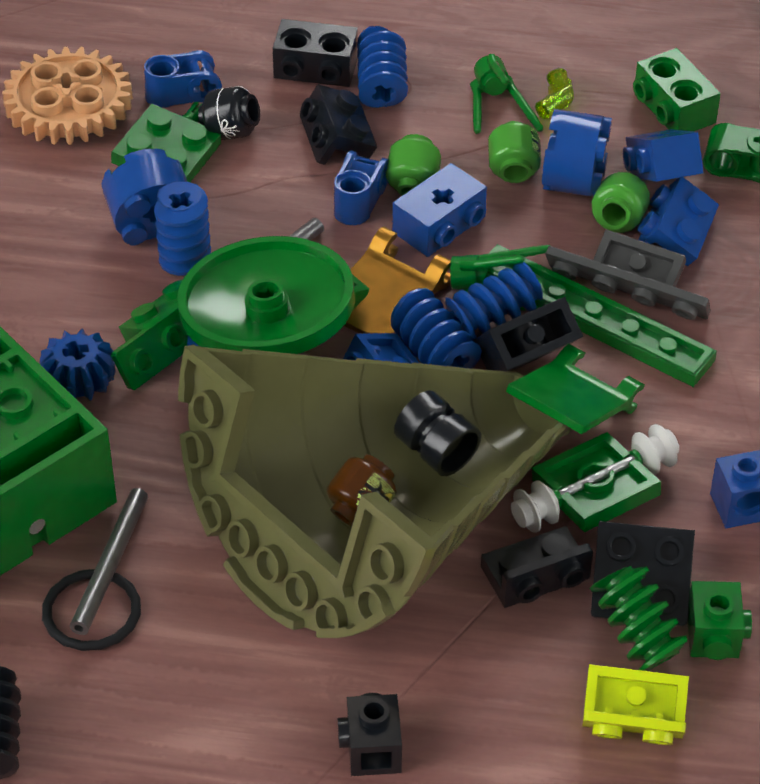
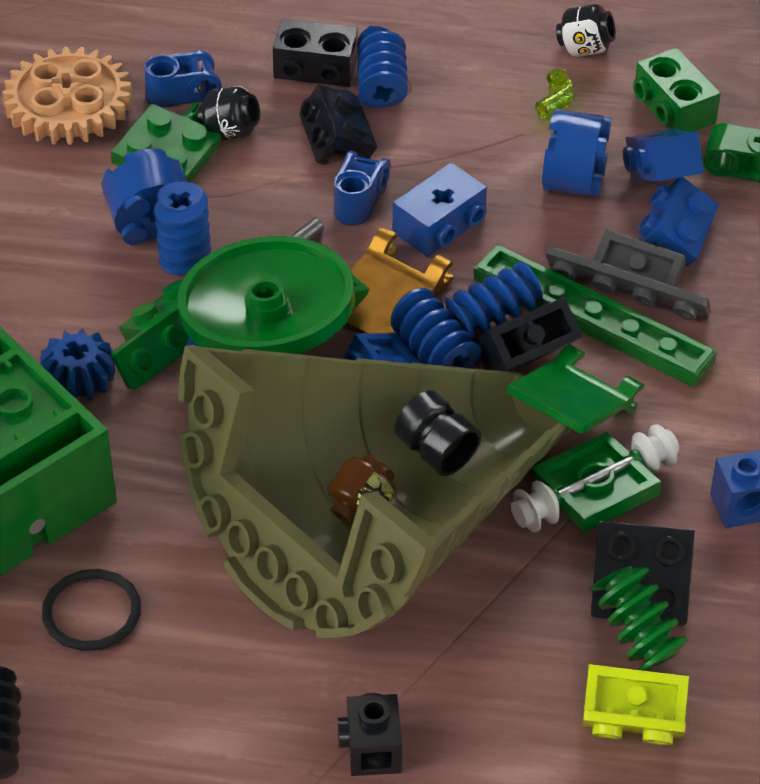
flat silver piece [70,488,148,635] -> none
bright green head [385,134,441,196] -> none
green plant [450,245,550,311] -> none
green plant [470,54,543,134] -> none
black bracket [481,526,593,608] -> none
bright green head [488,121,541,183] -> none
bright green head [592,172,650,233] -> none
green brick [688,581,752,660] -> none
none -> head [556,4,616,57]

